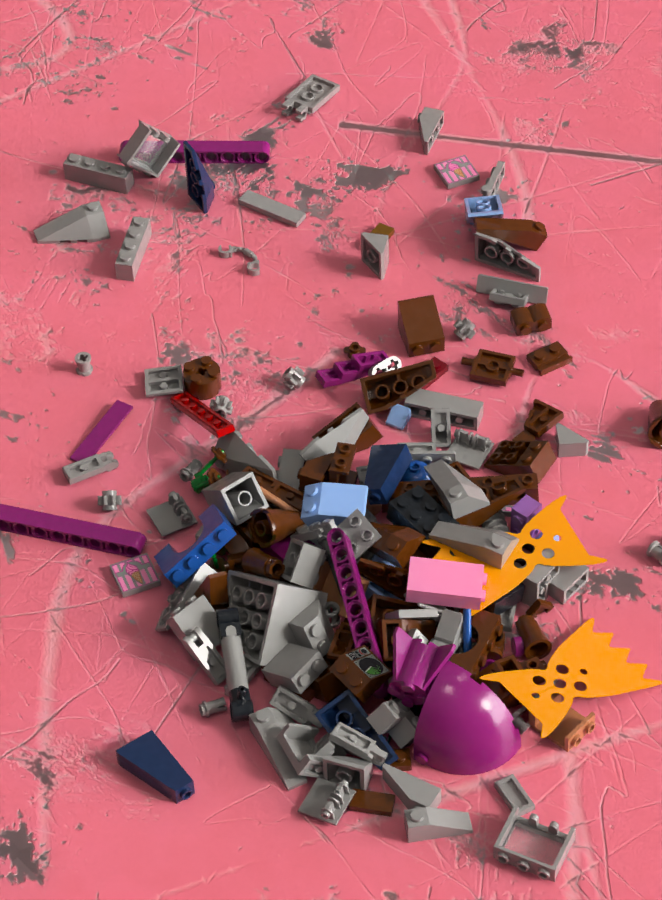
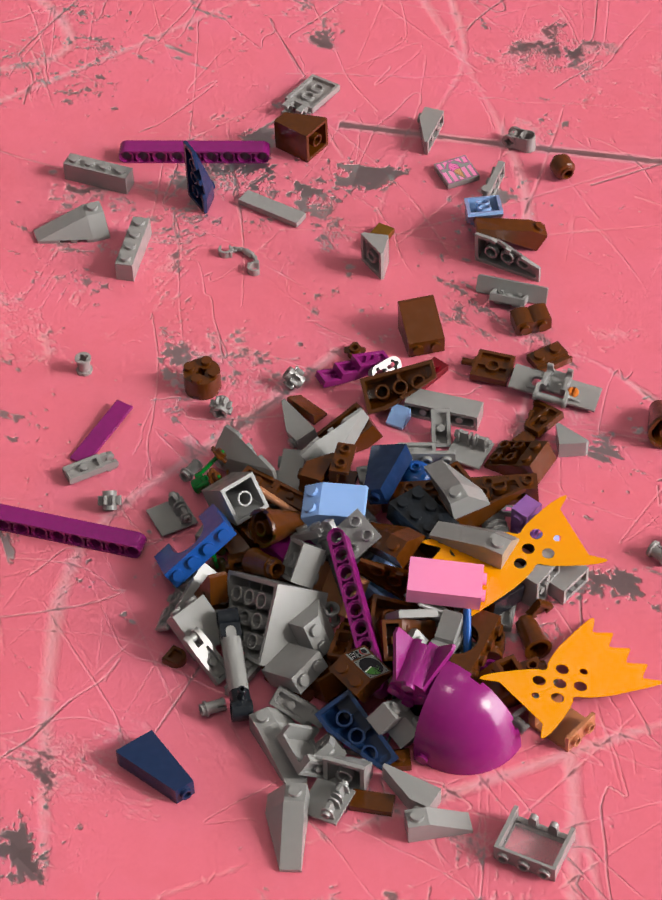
tile [110,553,161,598] -> none
light grey window [117,120,181,178] -> none
light grey slope [144,365,183,397] -> none
red tile [170,391,235,438] -> none
light grey hinge [328,722,388,767] -> none
light grey gear [454,317,476,340] -> none
light grey tile [494,774,535,816] -> none
magenta tile [511,636,524,657] -> none
none -> reddish brown tile [162,645,187,668]
none -> light grey wedge [265,783,311,872]
none -> reddish brown slope [274,112,328,163]
none -> light grey slope [281,399,318,450]
none -> reddish brown slope [287,395,327,425]
none -> piece [502,126,536,153]
none -> light grey piece [508,362,602,412]
none -> reddish brown head [550,154,575,180]

